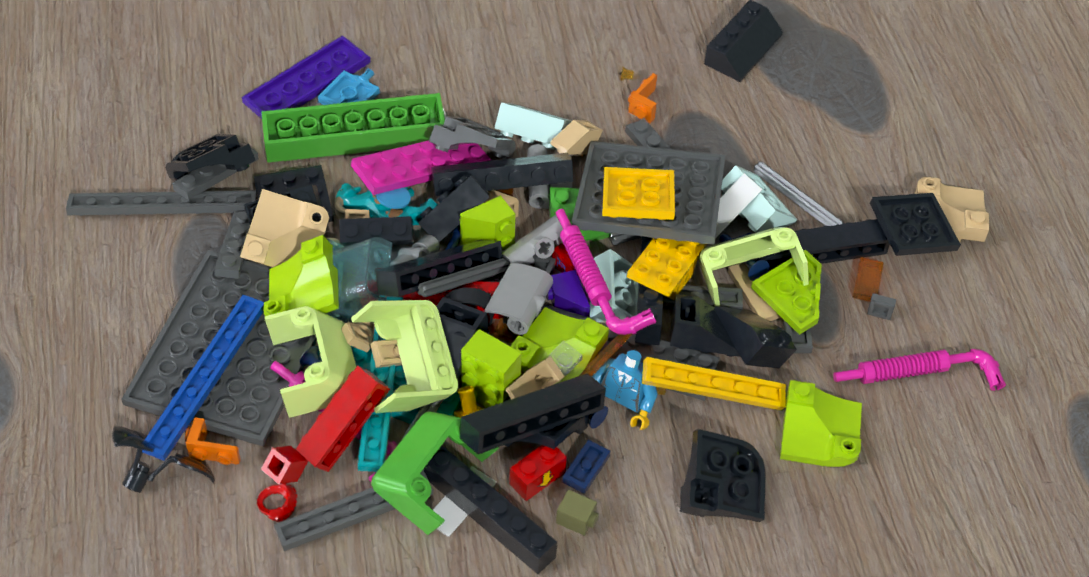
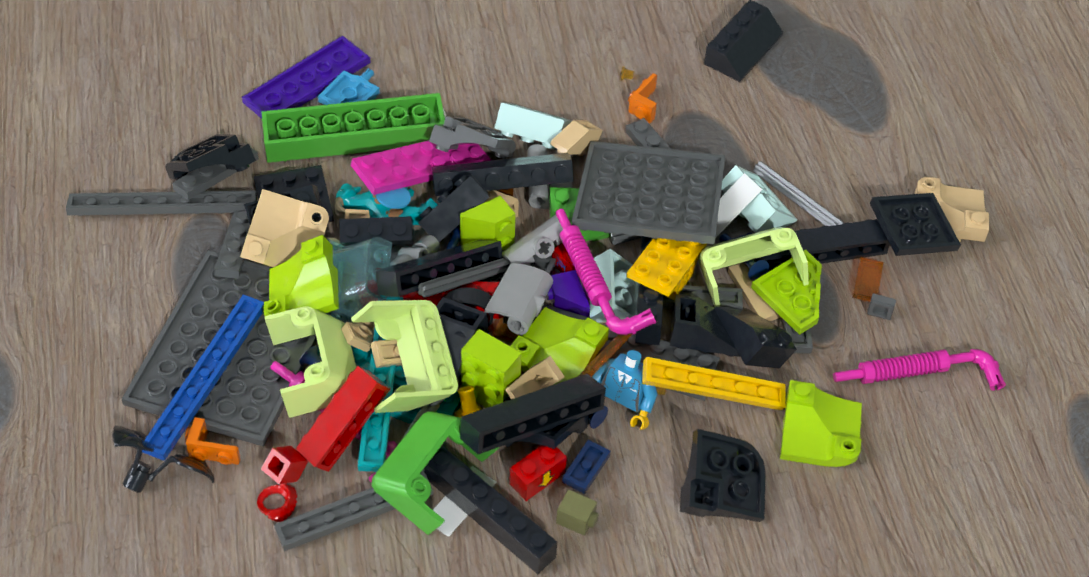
clear plate [547,340,583,376] -> none
yellow plate [602,167,675,220] -> none

